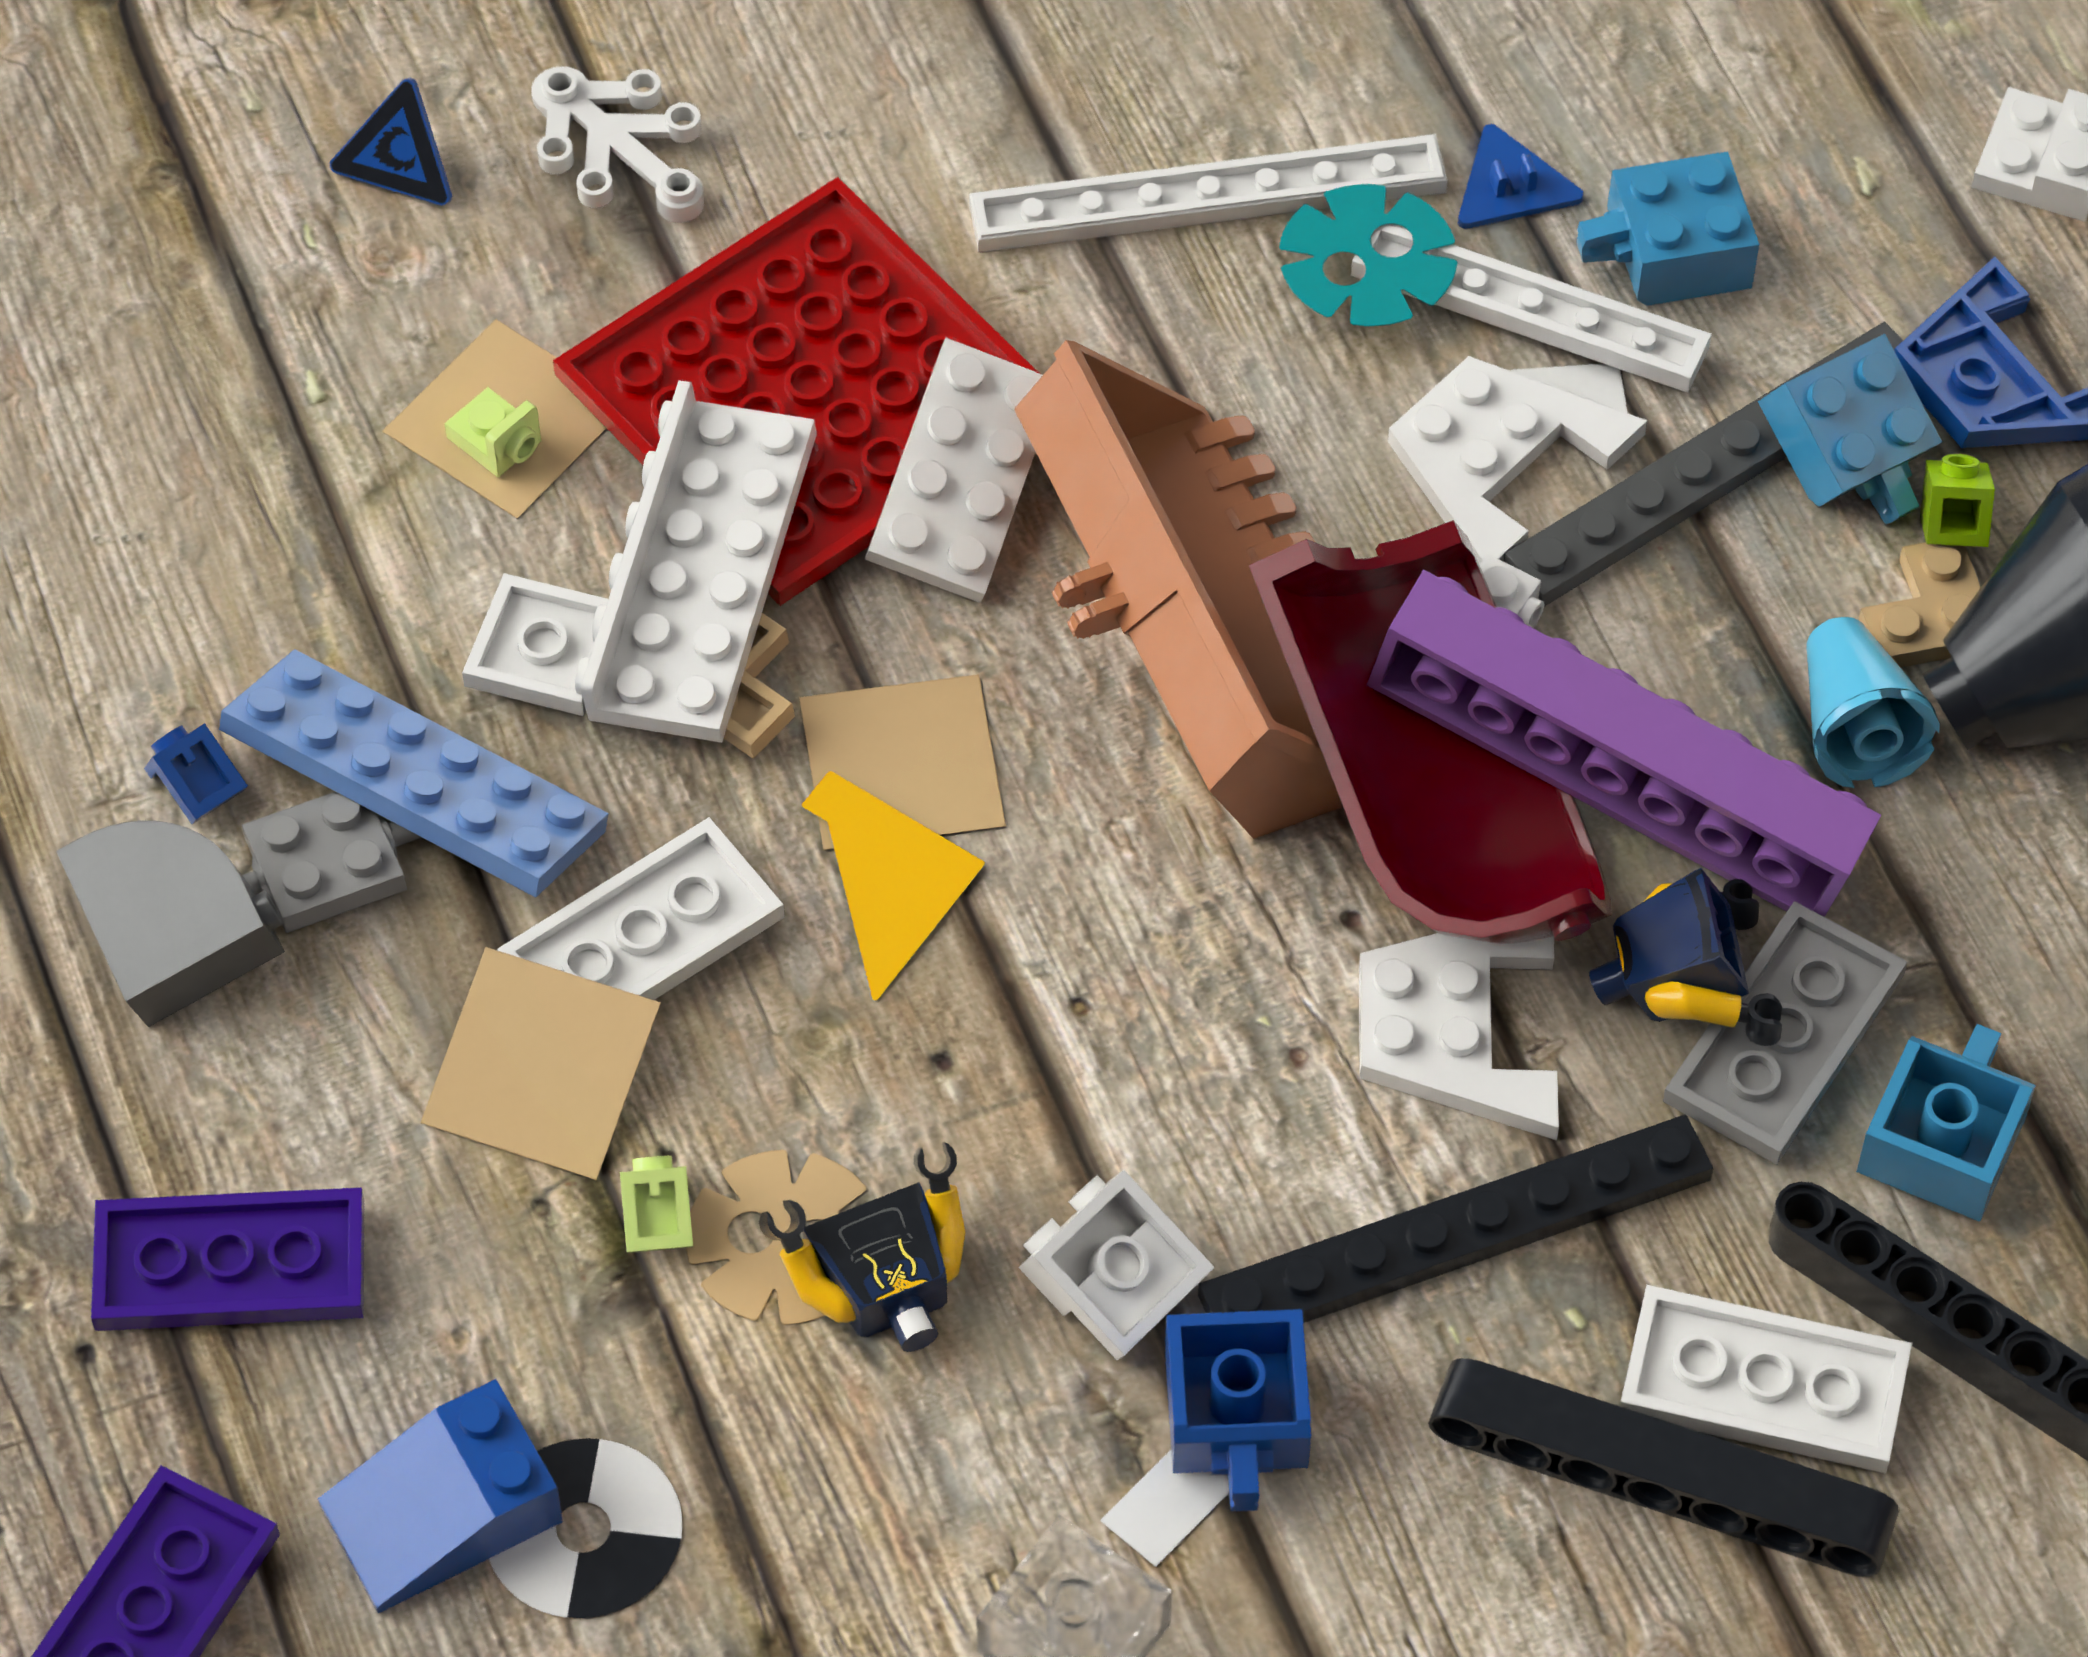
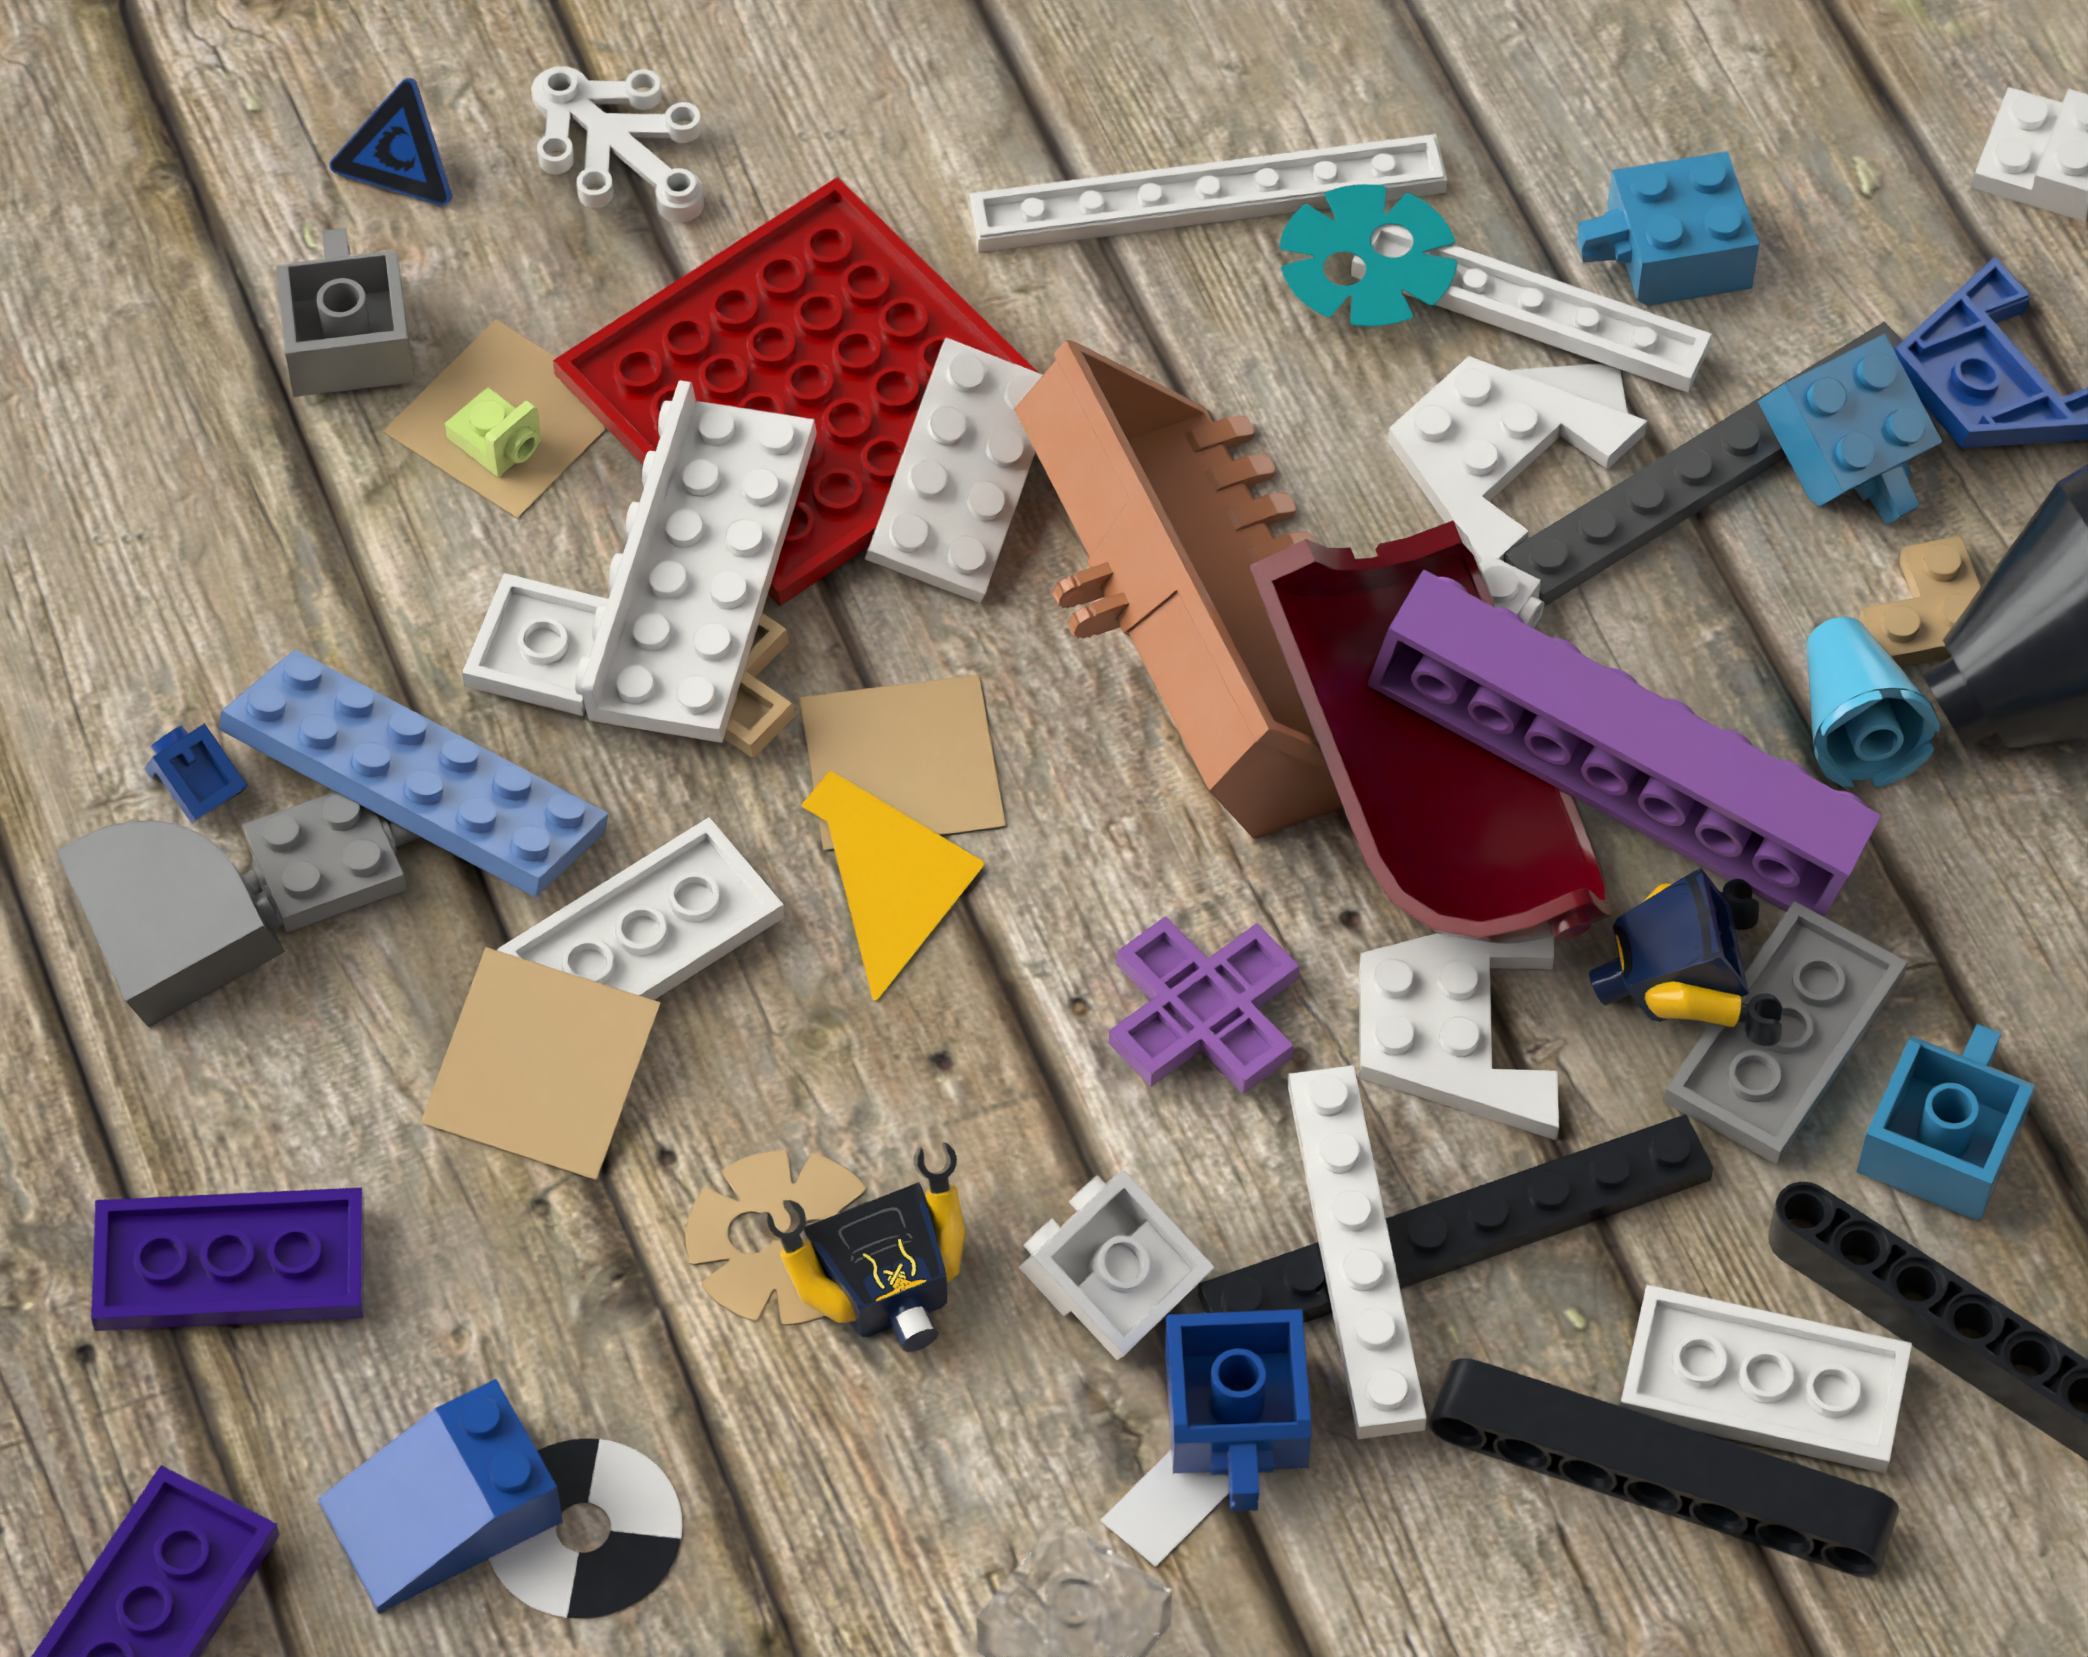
yellowish green bracket [620,1156,693,1253] -> none
blue piece [1458,124,1584,229] -> none
lime brick [1920,454,1995,547] -> none
none -> light grey hinge [276,228,414,397]
none -> medium lavender plate [1109,916,1300,1094]
none -> white plate [1288,1065,1426,1439]

